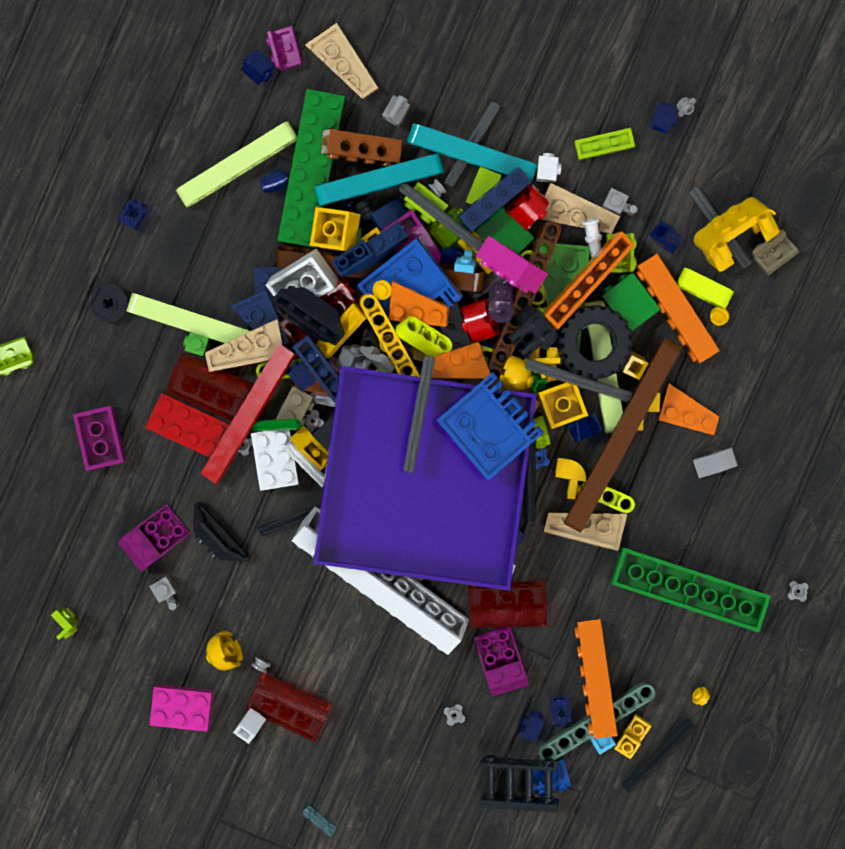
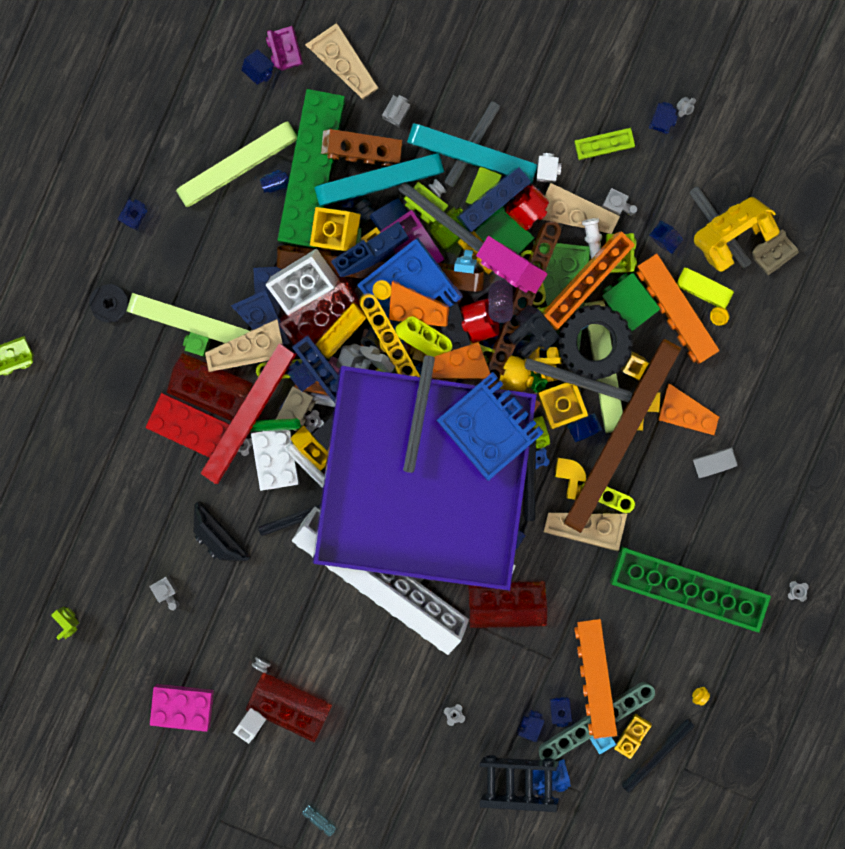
magenta brick [73,406,127,471] -> none
magenta slope [118,504,190,572] -> none
yellow cylinder [206,631,243,671] -> none
black wedge [271,287,345,346] -> none
clear blue brick [439,246,465,265] -> none
magenta slope [474,626,529,697] -> none

